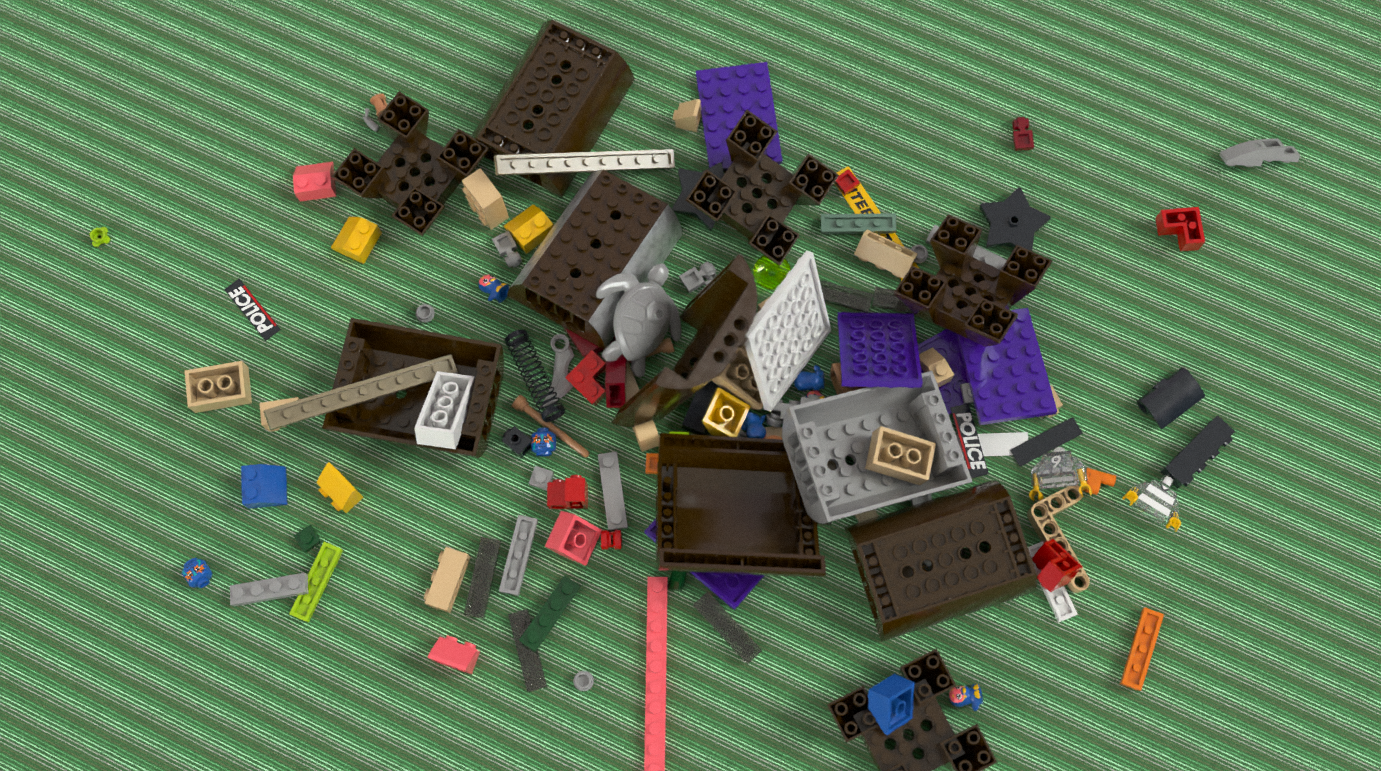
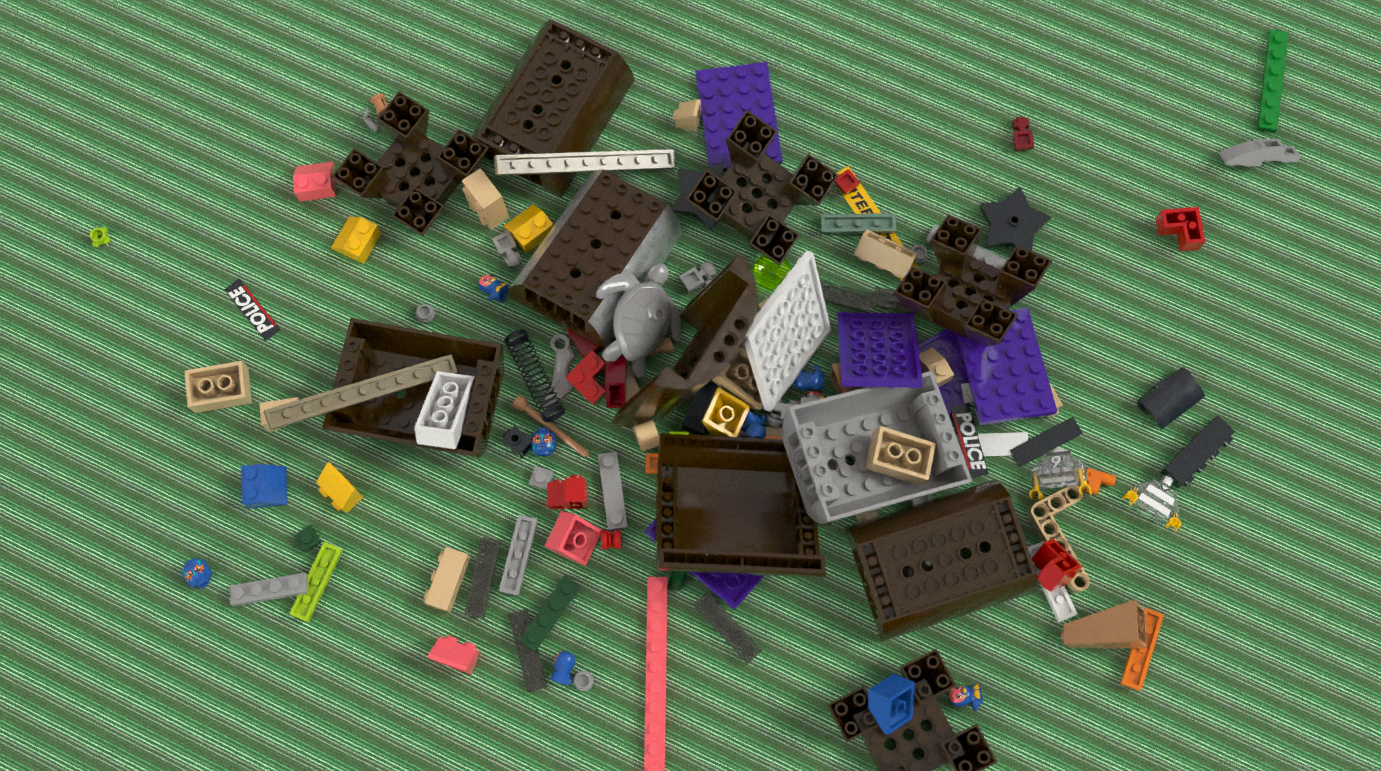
none -> blue animal [549,651,576,686]
none -> medium nougat slope [1061,600,1147,649]
none -> green plate [1257,29,1289,133]

